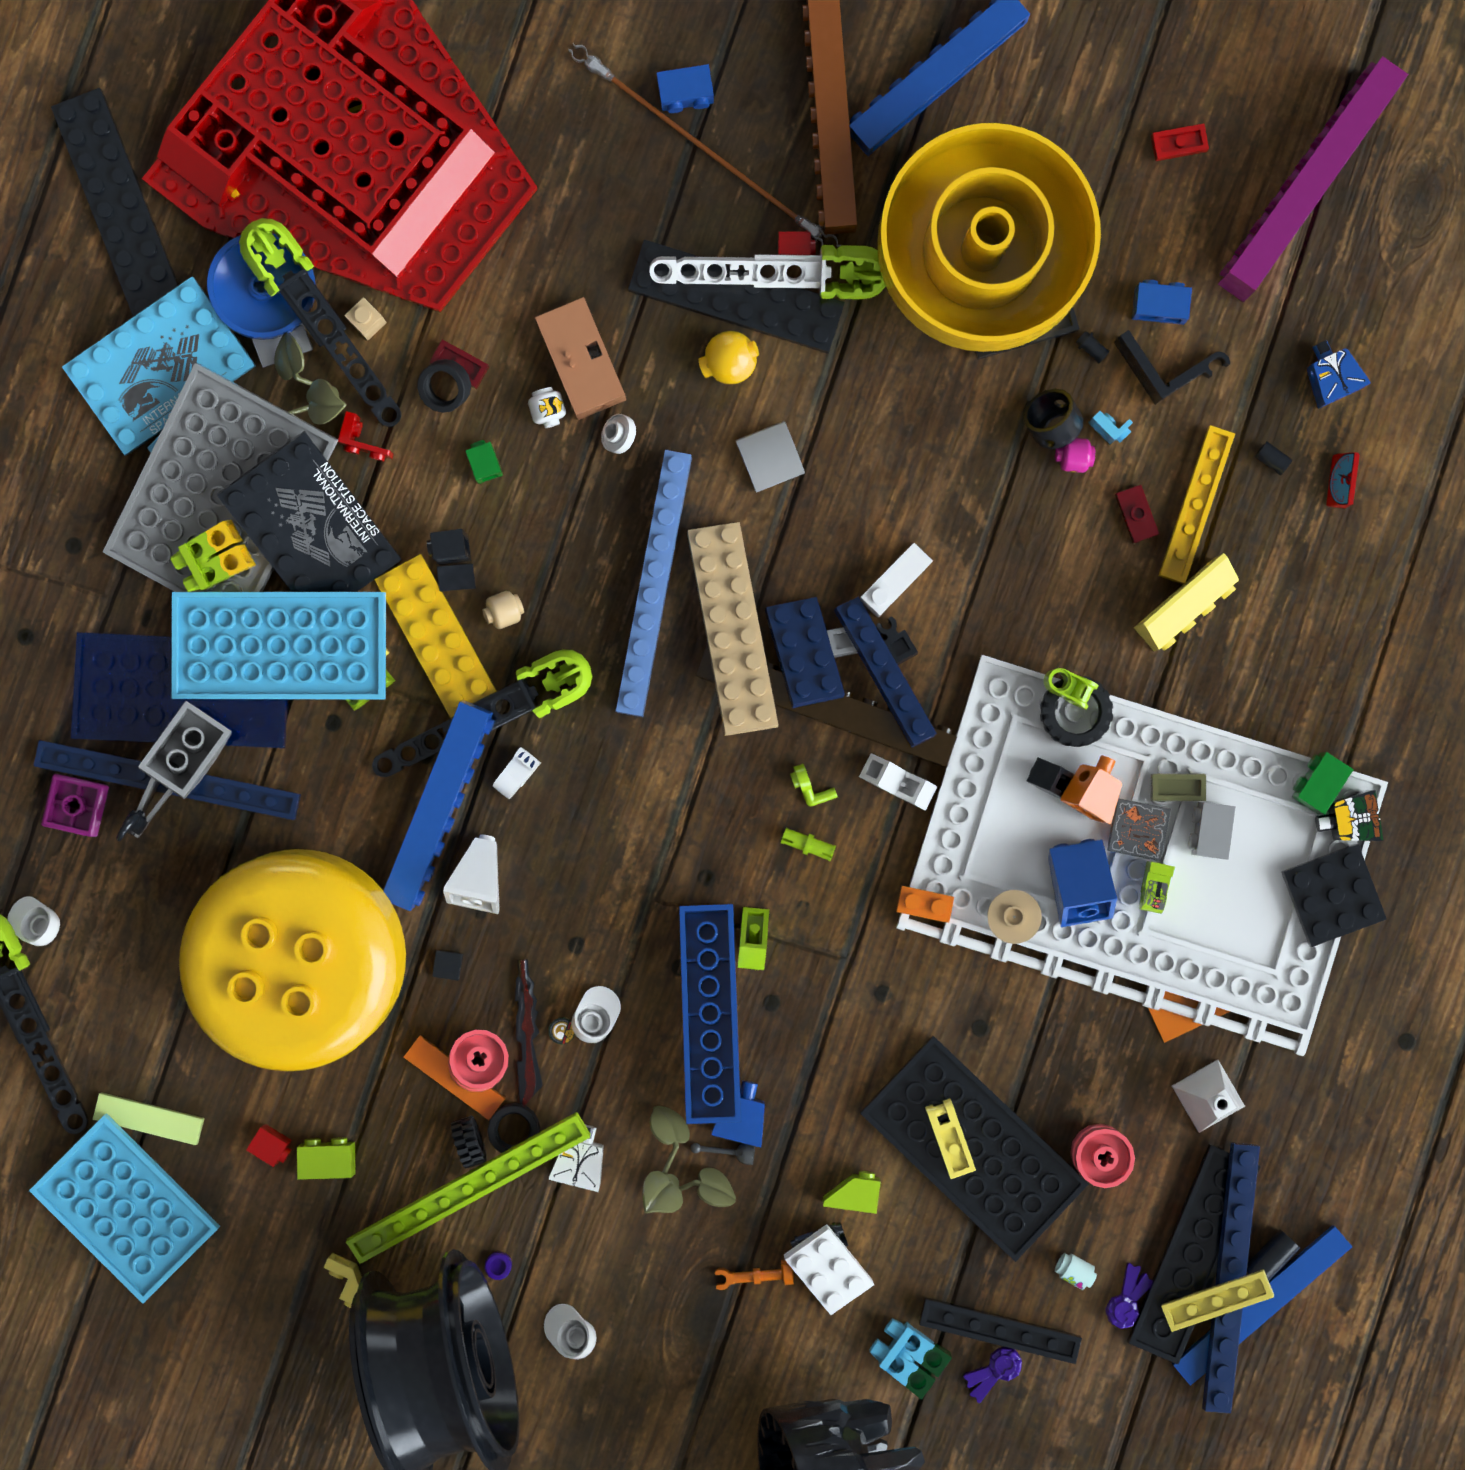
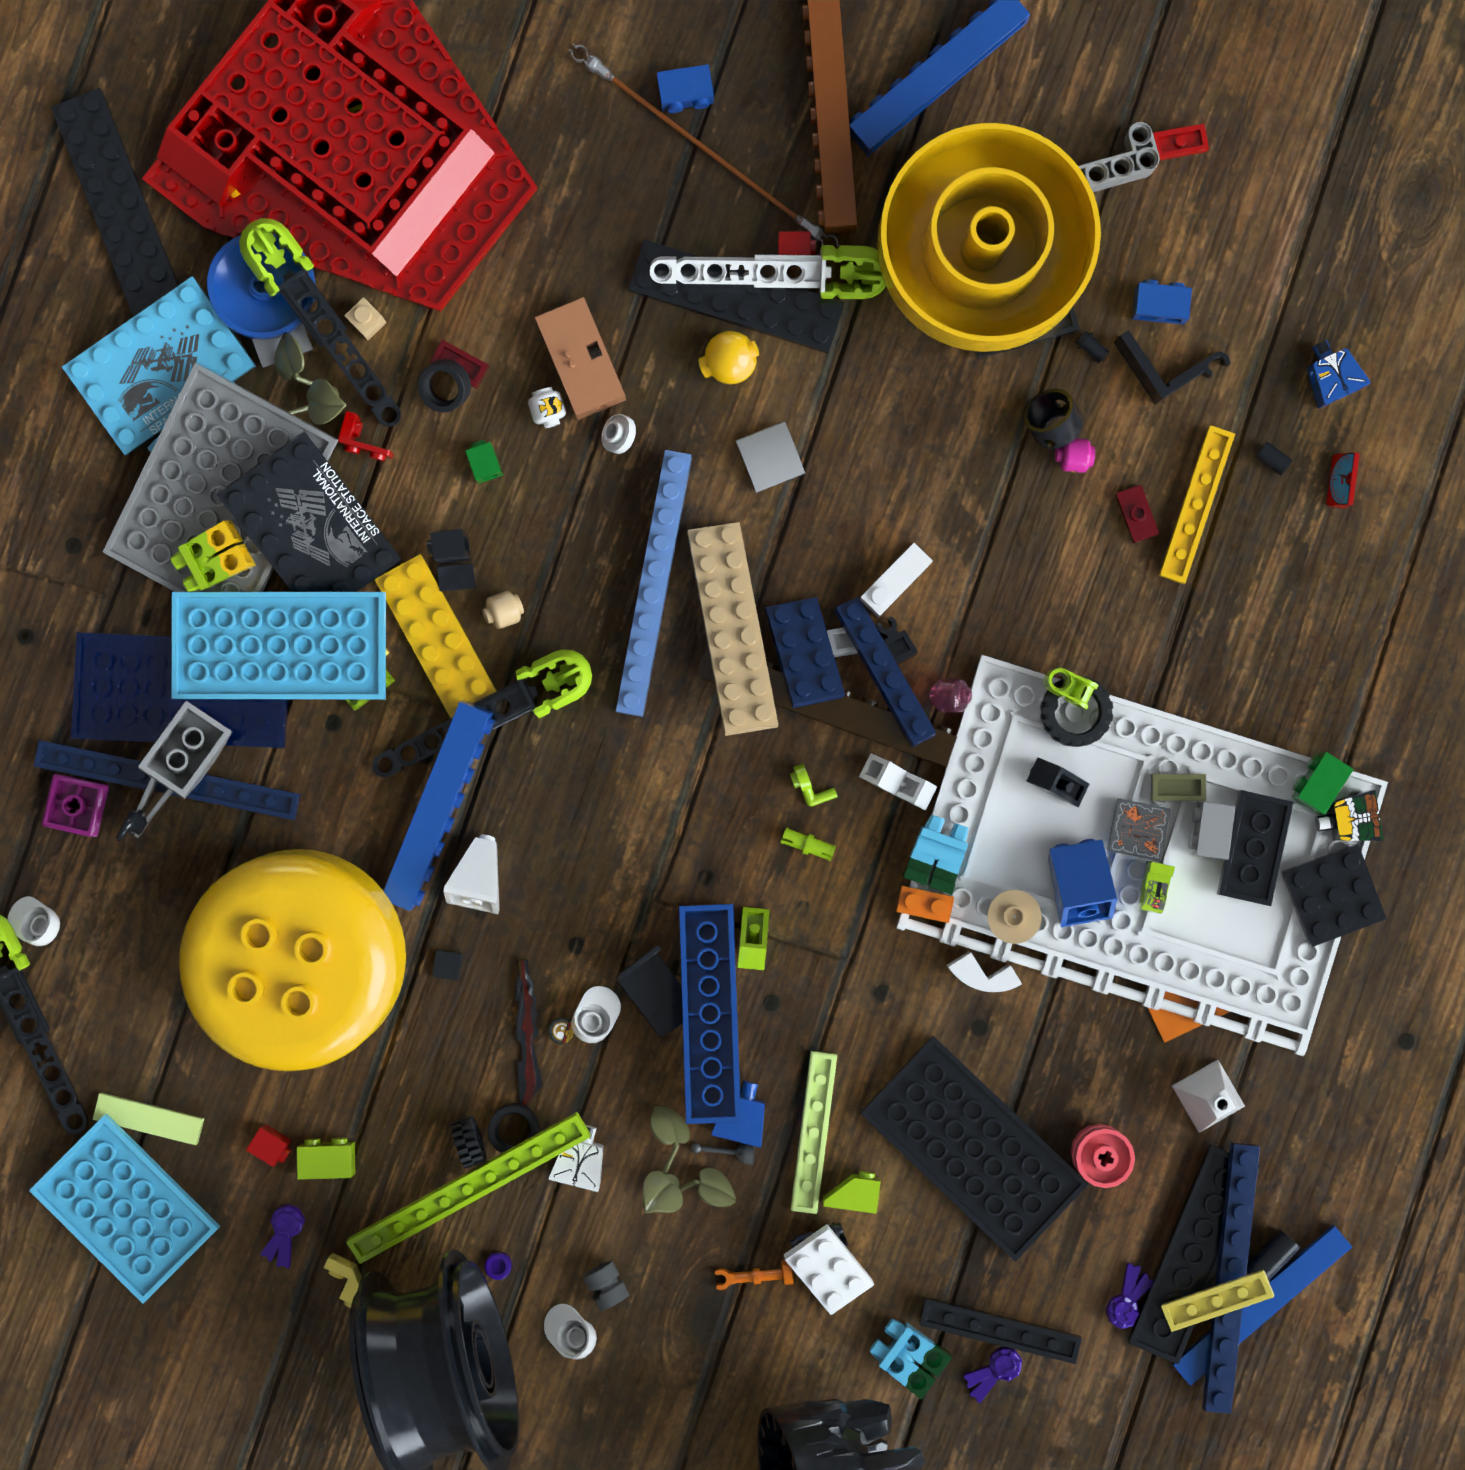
orange tile [404,1035,505,1120] -> none
coral wheel [448,1030,509,1092] -> none
white leg [493,747,541,799] -> none
light yellow plate [925,1098,976,1179] -> none
light aqua brick [1055,1253,1097,1290] -> none
torso [1060,755,1122,824] -> none
medium azure bracket [1088,411,1133,445] -> none
light yellow slope [1134,553,1239,651] -> none
magenta brick [1218,56,1409,302] -> none
none -> dark purple piece [261,1204,305,1269]
none -> dark grey wheel [582,1260,630,1311]
none -> black piece [615,945,683,1036]
none -> yellowish green tile [790,1051,837,1214]
none -> medium azure hips [902,814,968,895]
none -> clear pink head [930,678,972,713]
none -> white brick [946,951,1022,992]
none -> light grey beam [1078,122,1160,192]
none -> black plate [1217,790,1294,906]

